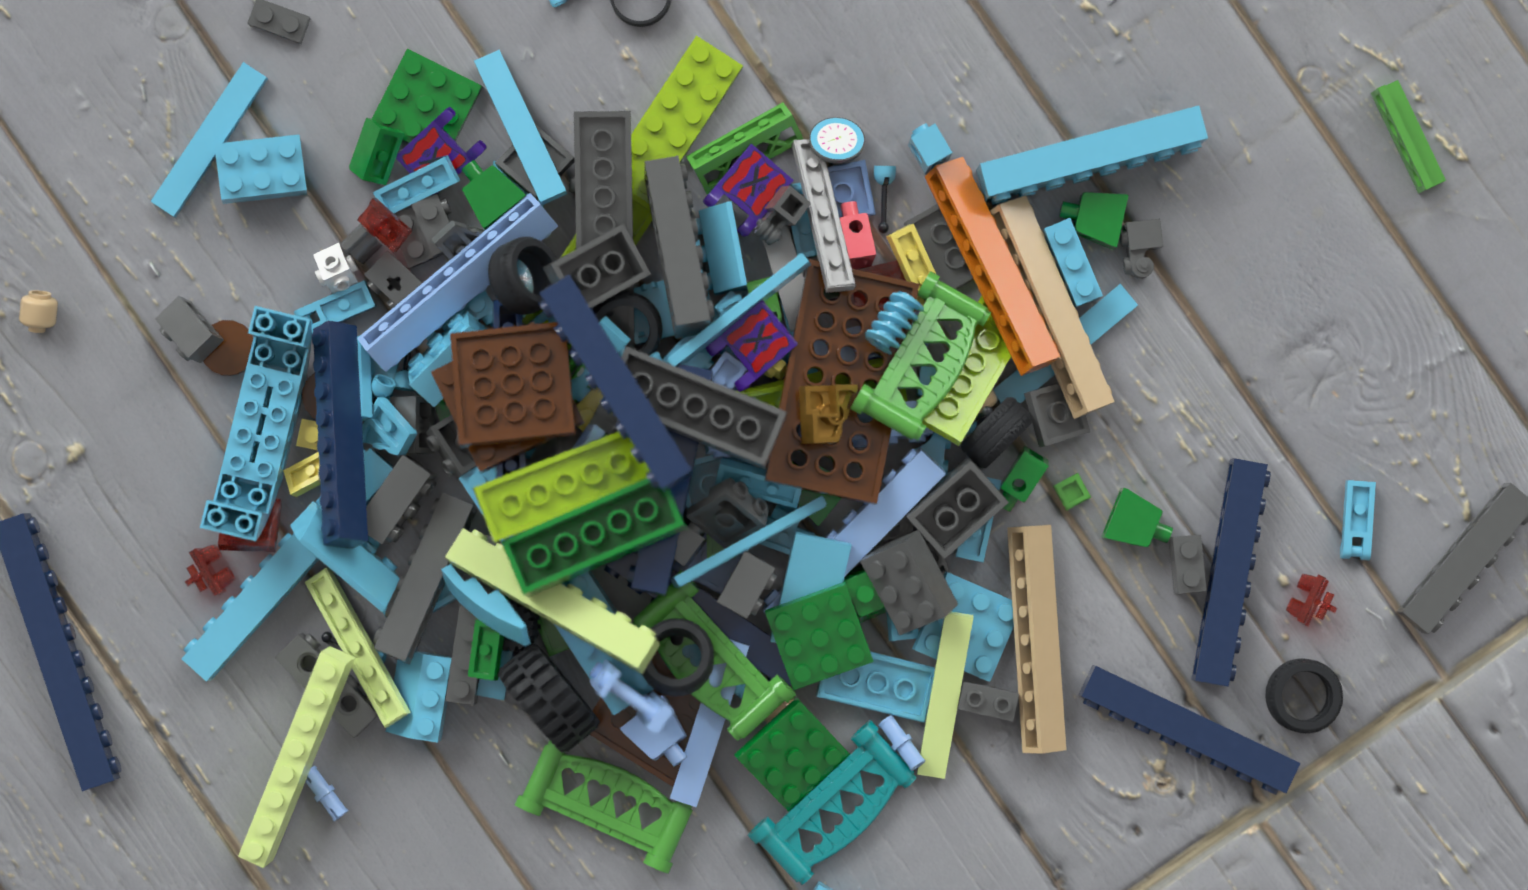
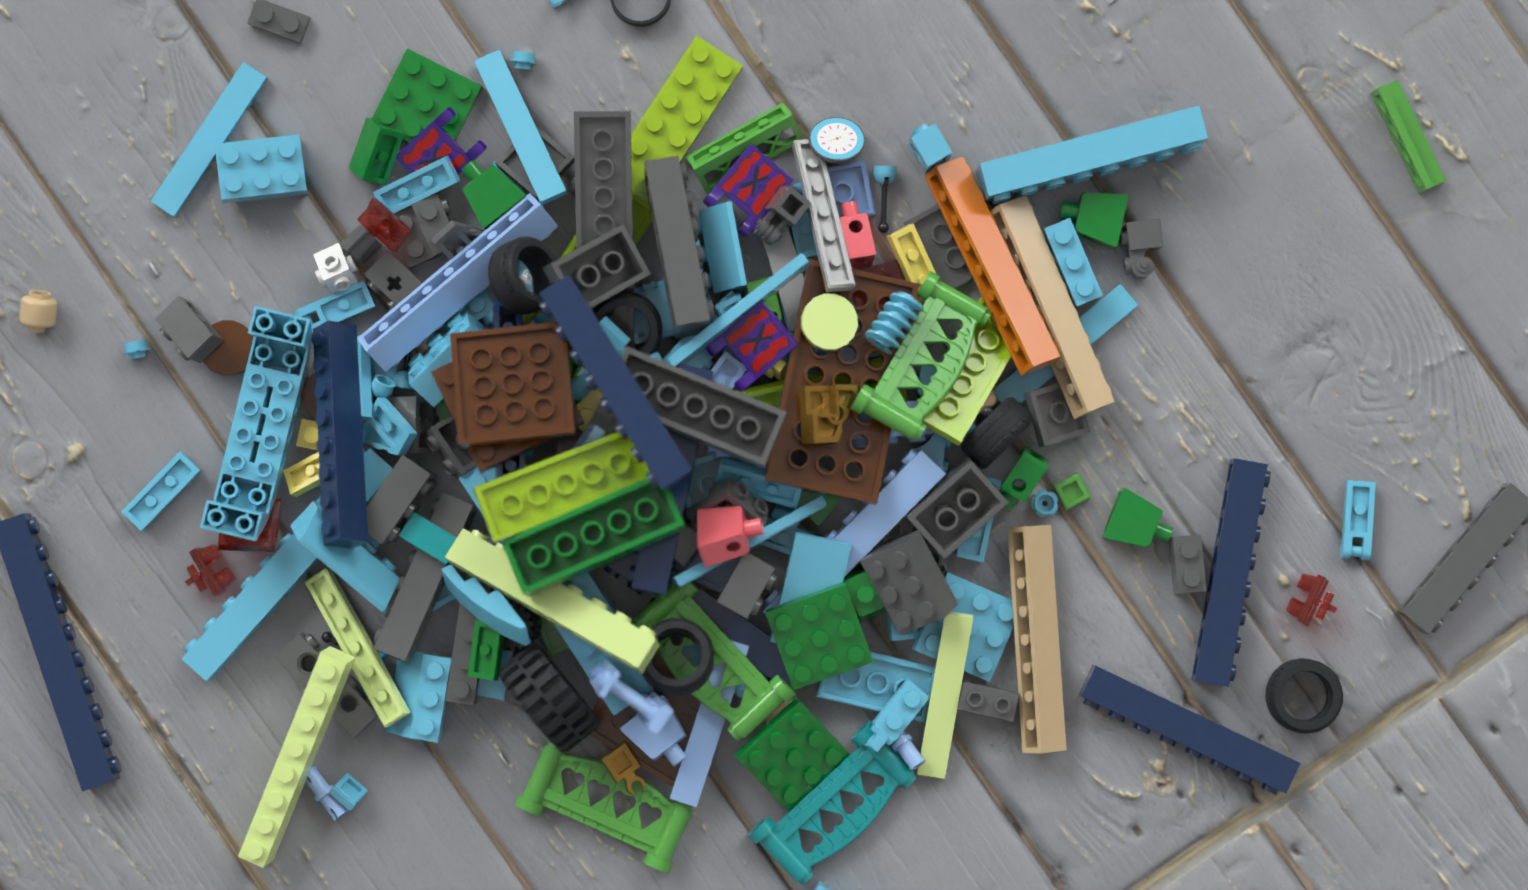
none -> medium azure plate [121,451,202,531]
none -> medium azure plate [122,339,150,359]
none -> medium azure tile [329,773,368,811]
none -> teal tile [399,512,457,566]
none -> medium azure plate [509,51,537,70]
none -> pearl gold plate [600,743,646,795]
none -> coral torso [697,506,764,567]
none -> yellowish green tile [801,294,858,351]
none -> medium azure hinge [865,679,930,752]
none -> medium azure plate [1031,490,1058,517]

